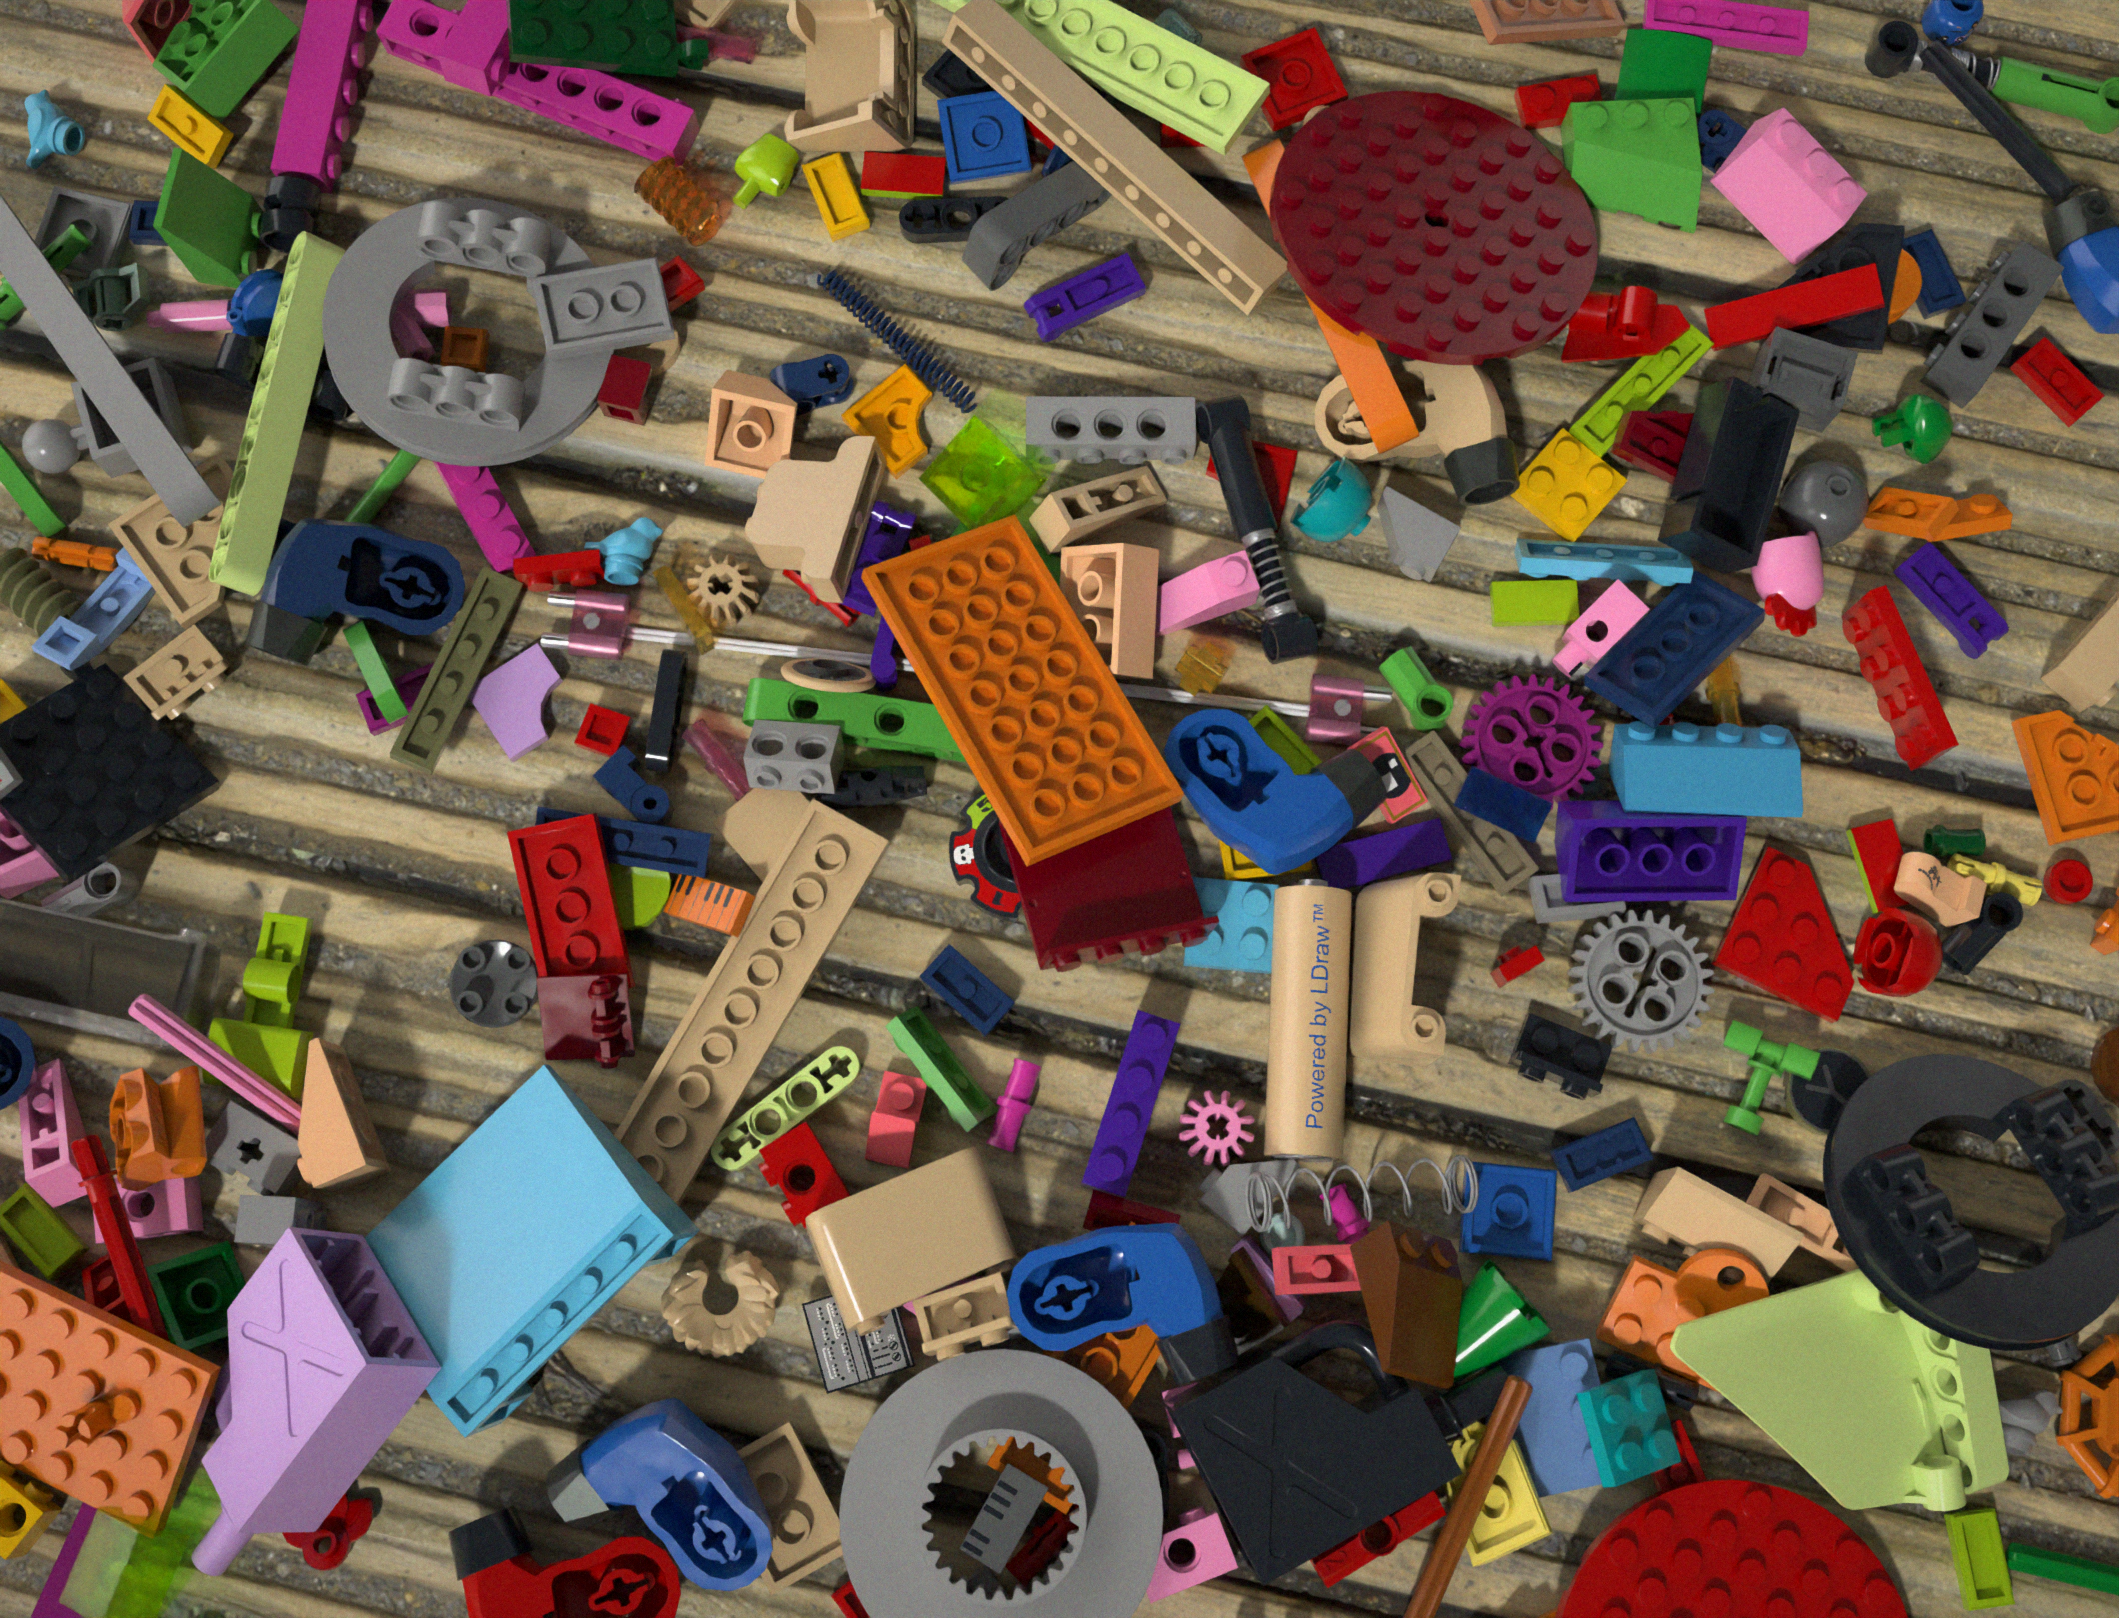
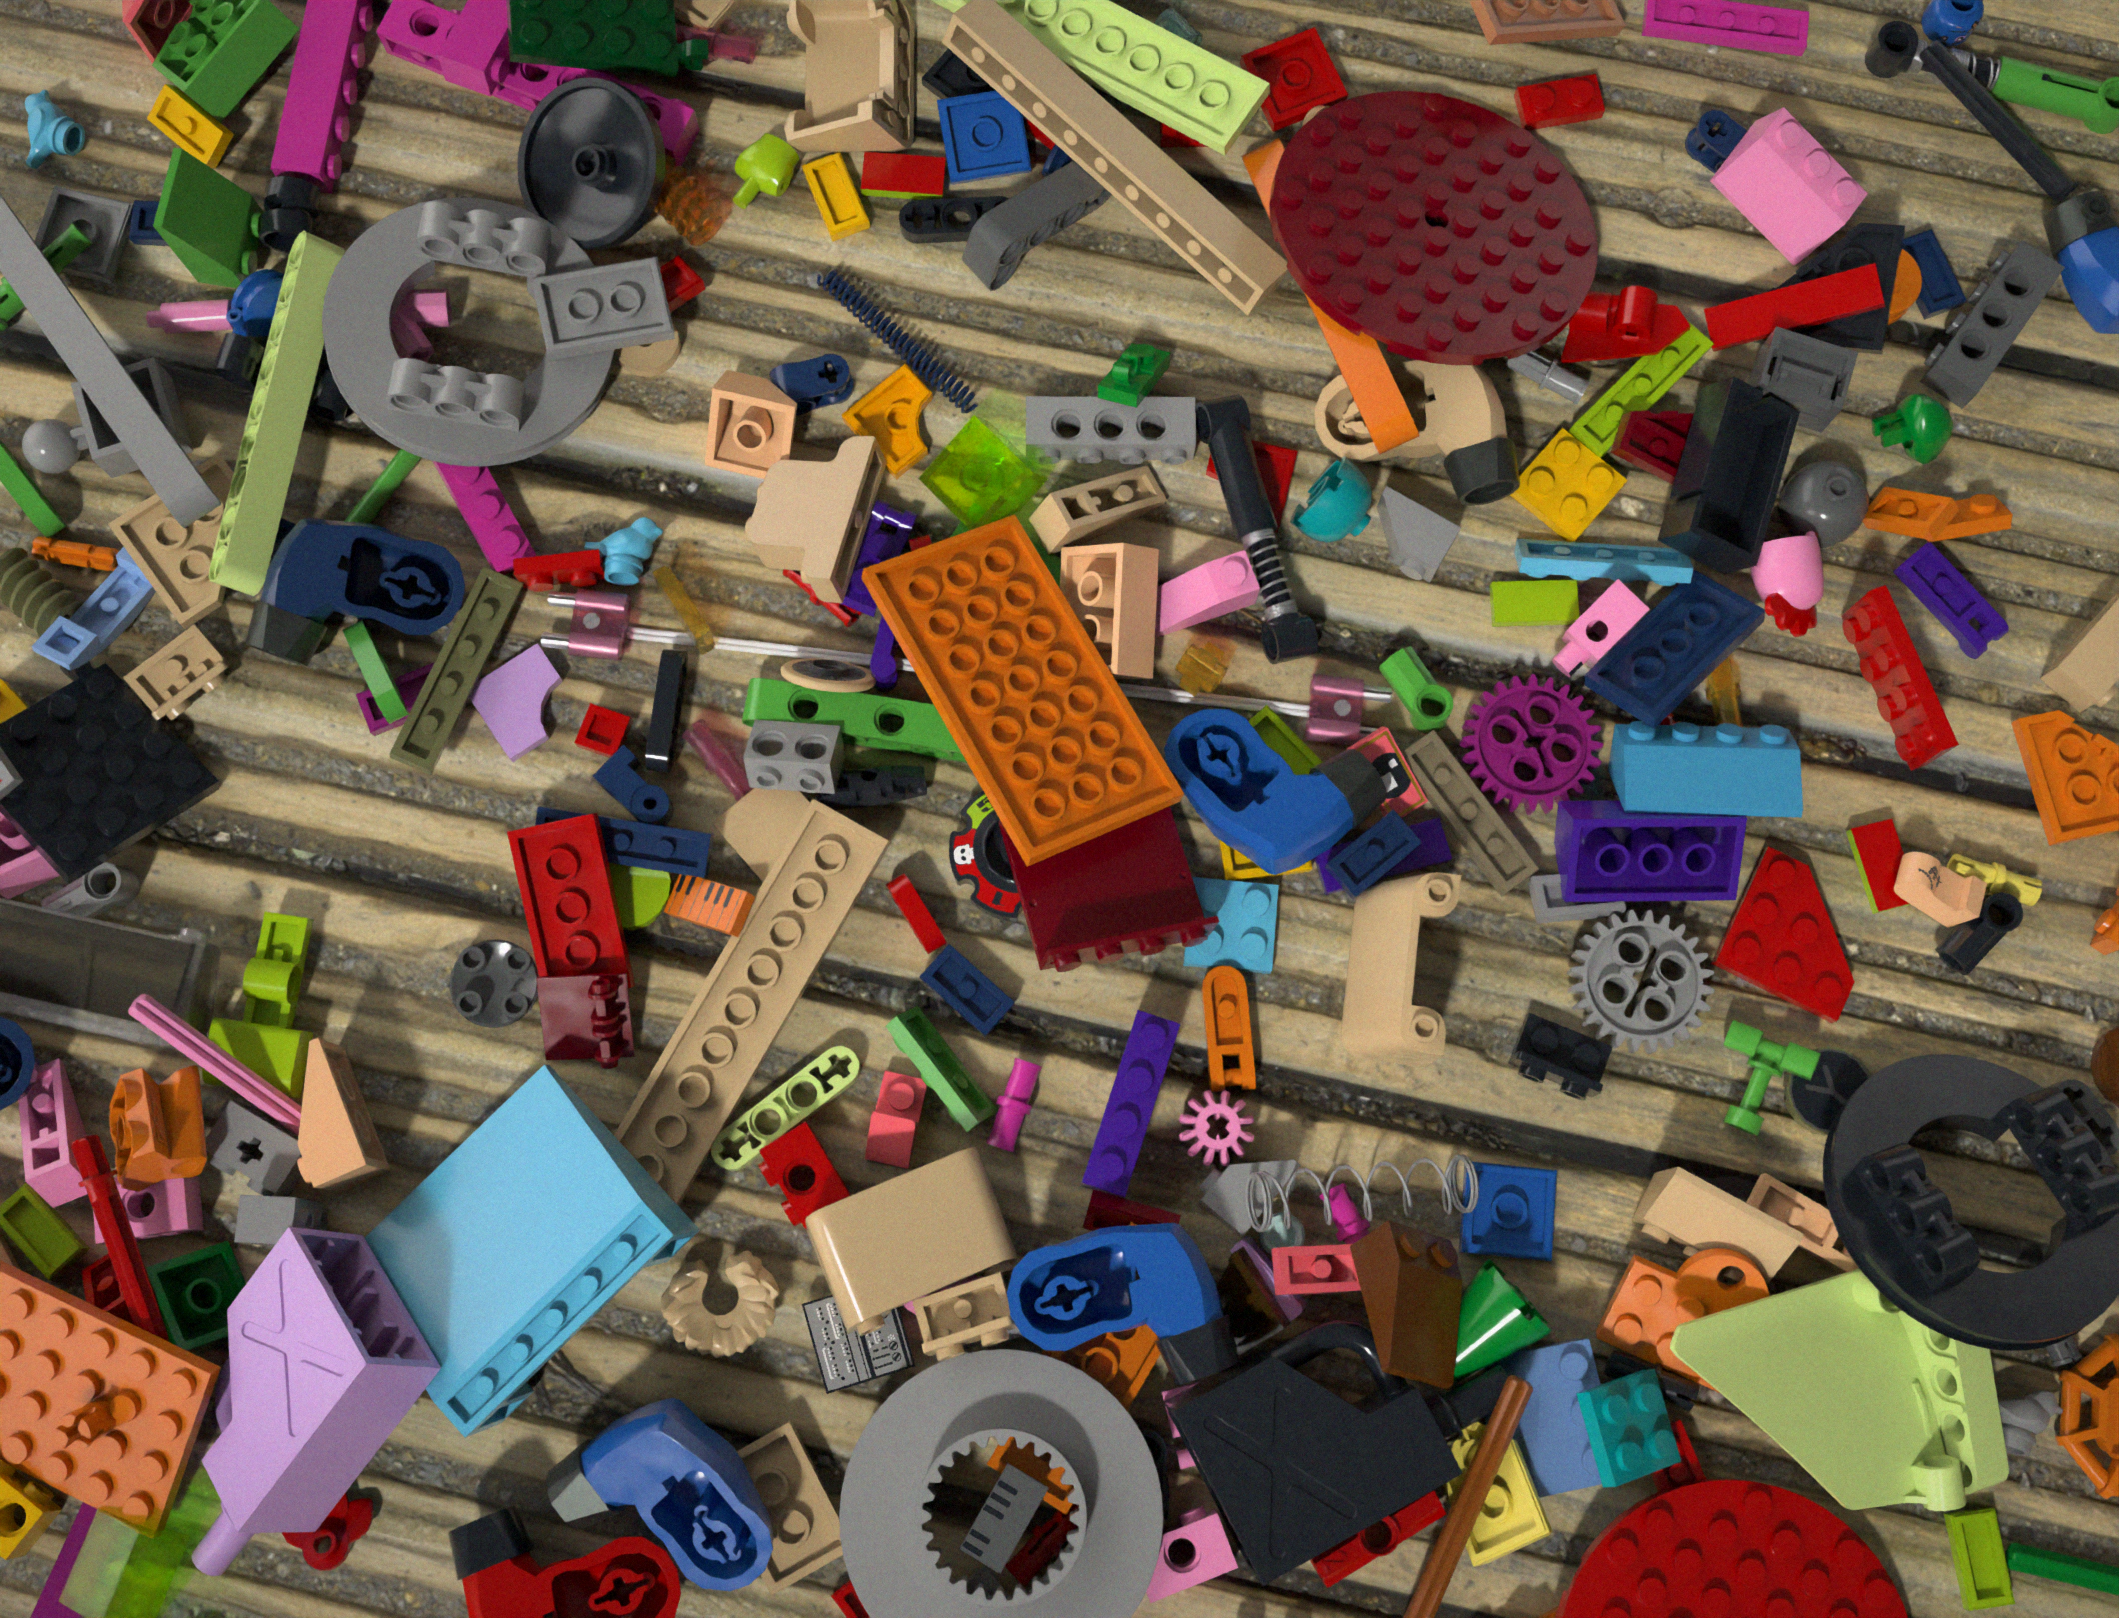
sand green piece [72,263,151,331] -> none
orange tile [440,326,490,373] -> none
dark red panel [597,354,652,426] -> none
tan gear [686,554,760,628] -> none
dark purple plate [1023,253,1146,342] -> none
tan piece [1264,879,1352,1163] -> none
clear blue tile [1452,766,1553,844] -> none
red plate [1490,945,1545,988] -> none
dark blue plate [1550,1117,1654,1193] -> none
bright green wedge [1560,97,1702,234] -> none
green slope [1615,29,1713,118] -> none
red cylinder [1853,907,1943,997] -> none
dark green pin [1923,825,1986,859] -> none
red plate [2009,337,2105,428] -> none
red tile [2043,859,2093,905] -> none
none -> black dish [517,78,666,250]
none -> red beam [885,873,947,954]
none -> green plate [1098,343,1170,408]
none -> orange plate [1201,965,1256,1092]
none -> dark blue plate [1325,809,1422,900]
none -> light grey axle [1506,351,1590,405]

